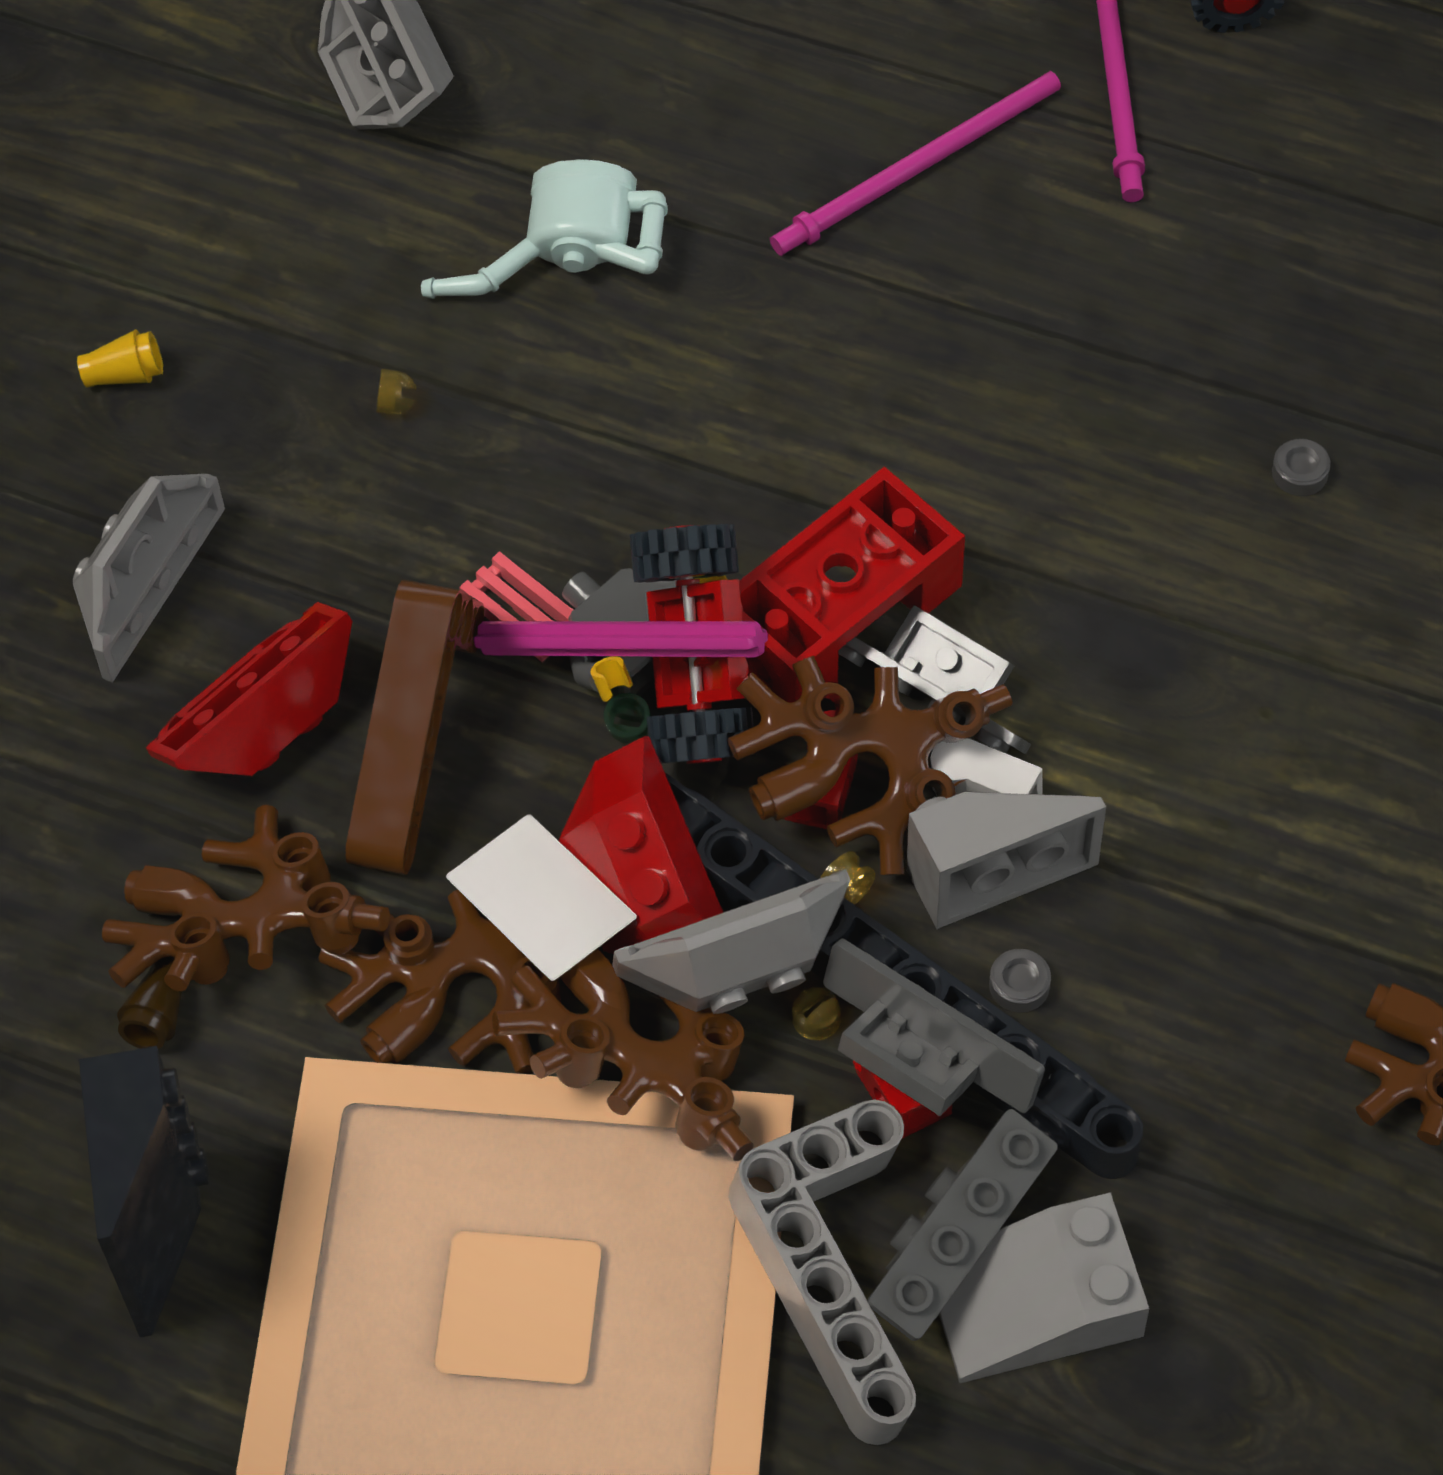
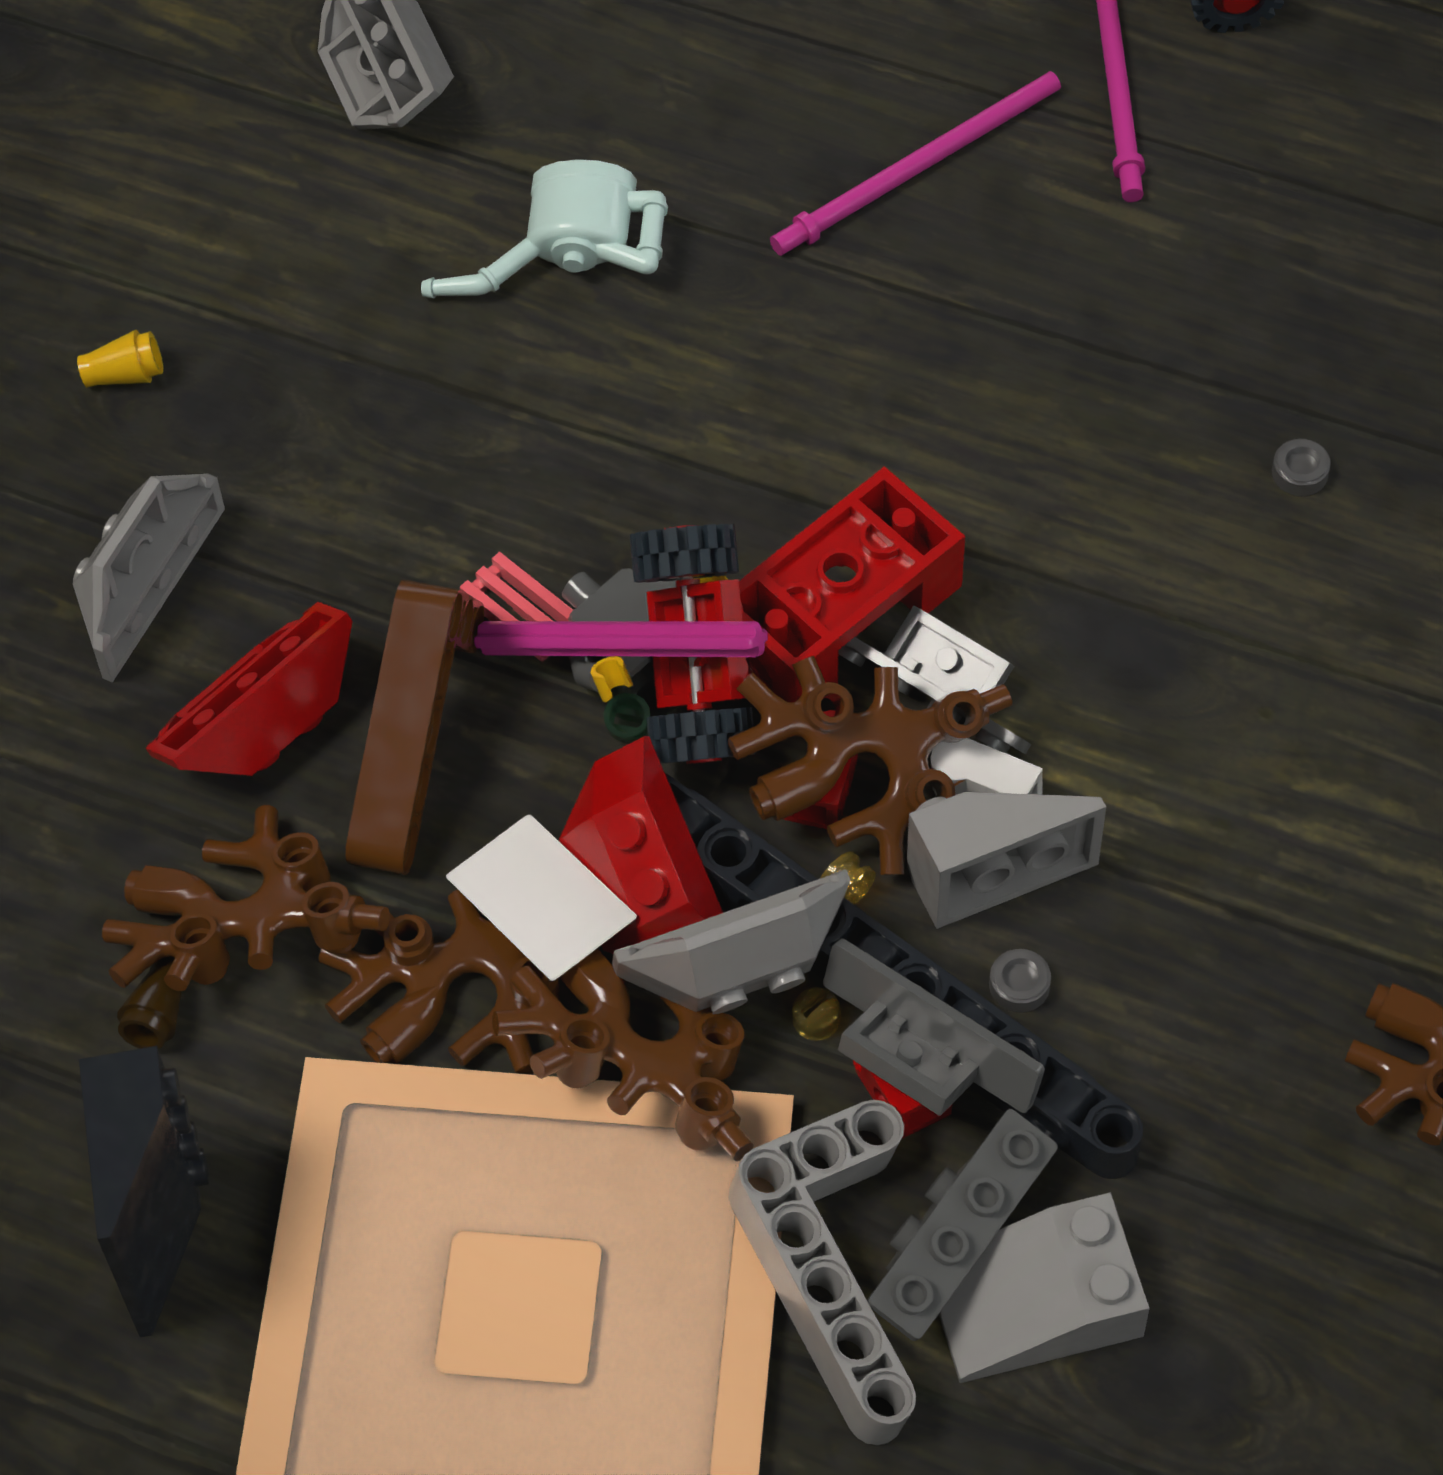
clear yellow hinge [376,369,417,414] -> none

